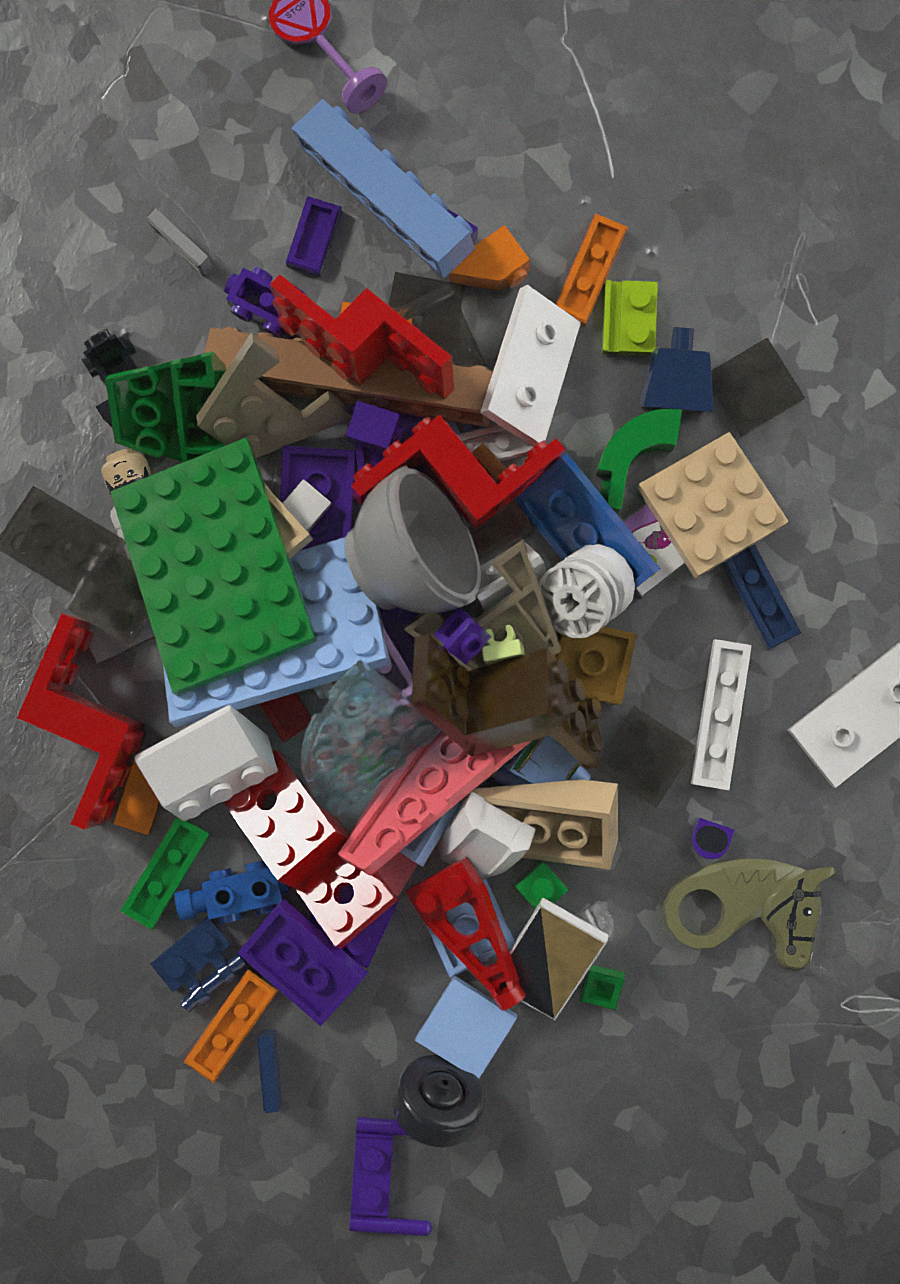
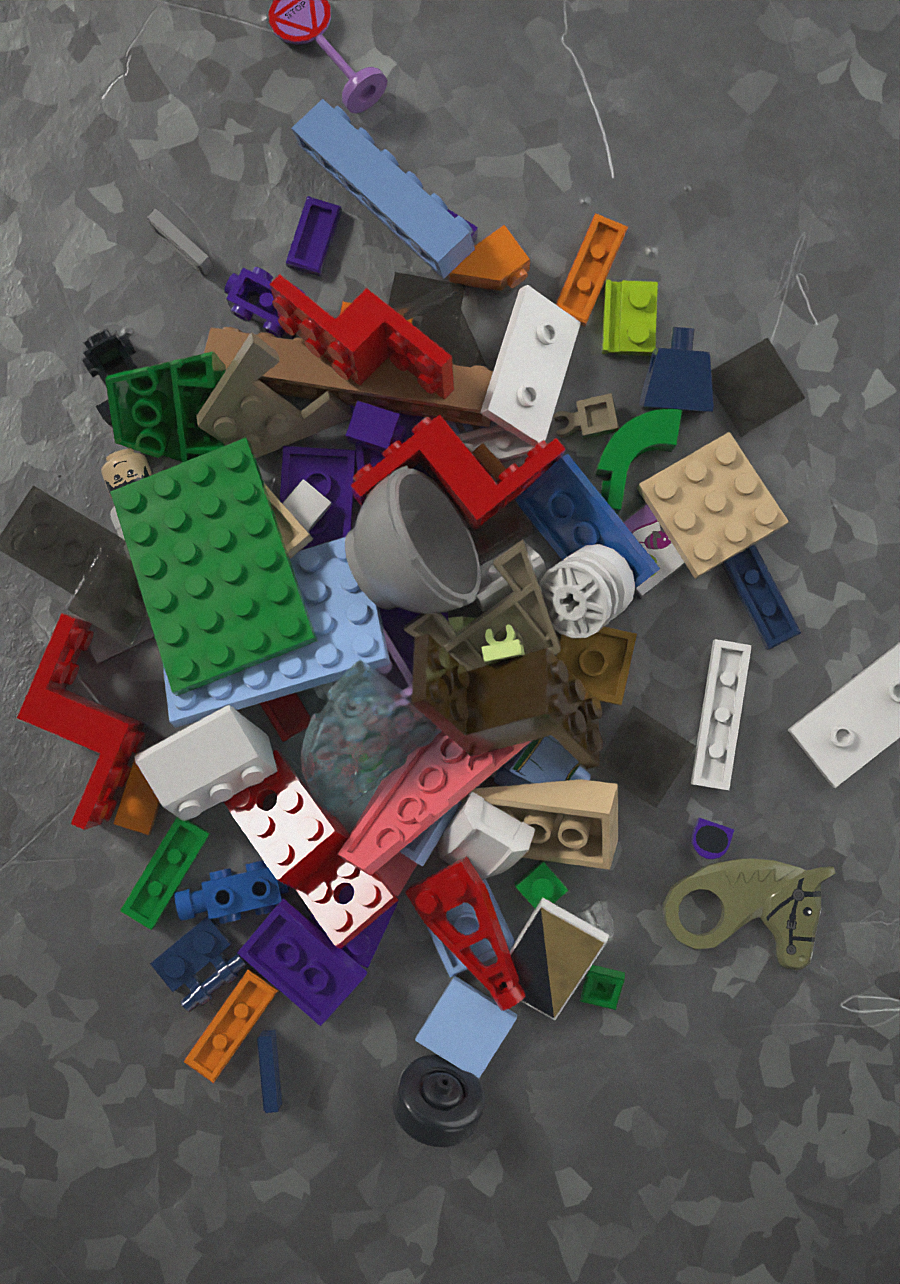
dark purple plate [349,1117,432,1236] -> none
dark purple bracket [434,607,492,665] -> none
none -> dark tan plate [553,393,619,439]

